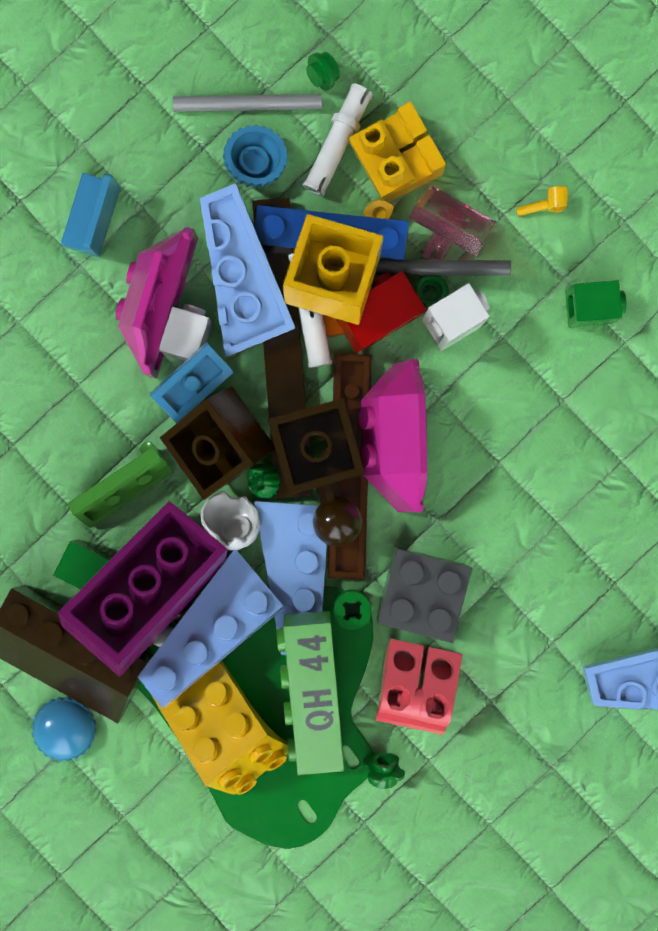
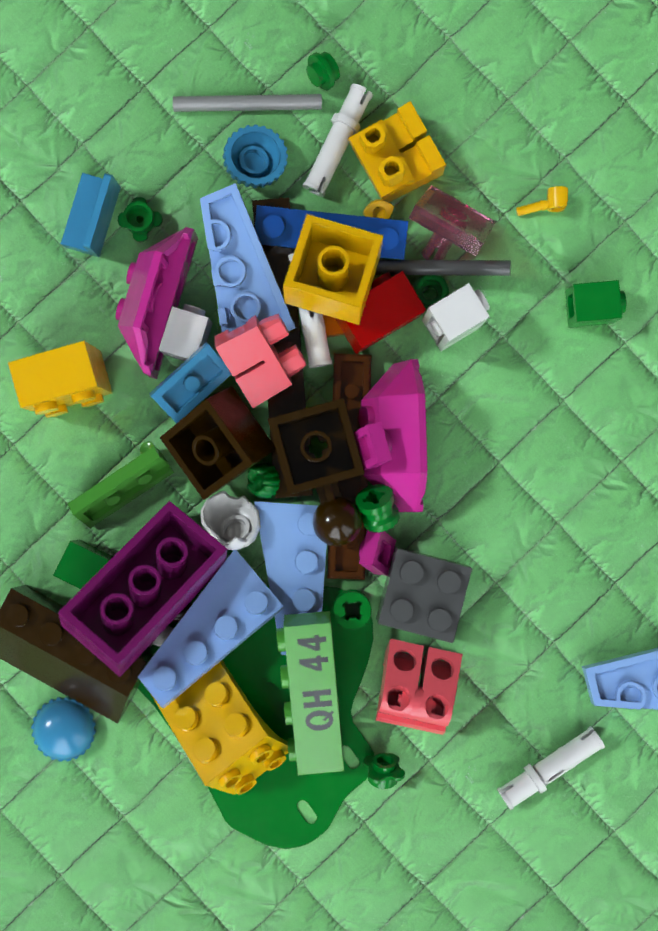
none -> yellow brick [8,341,113,418]
none -> green plate [117,197,163,242]
none -> coral hips [215,314,307,408]
none -> dark pink plate [353,421,392,470]
none -> green wheel [356,484,400,533]
none -> dark pink plate [359,530,396,576]
none -> white pin [497,726,605,810]

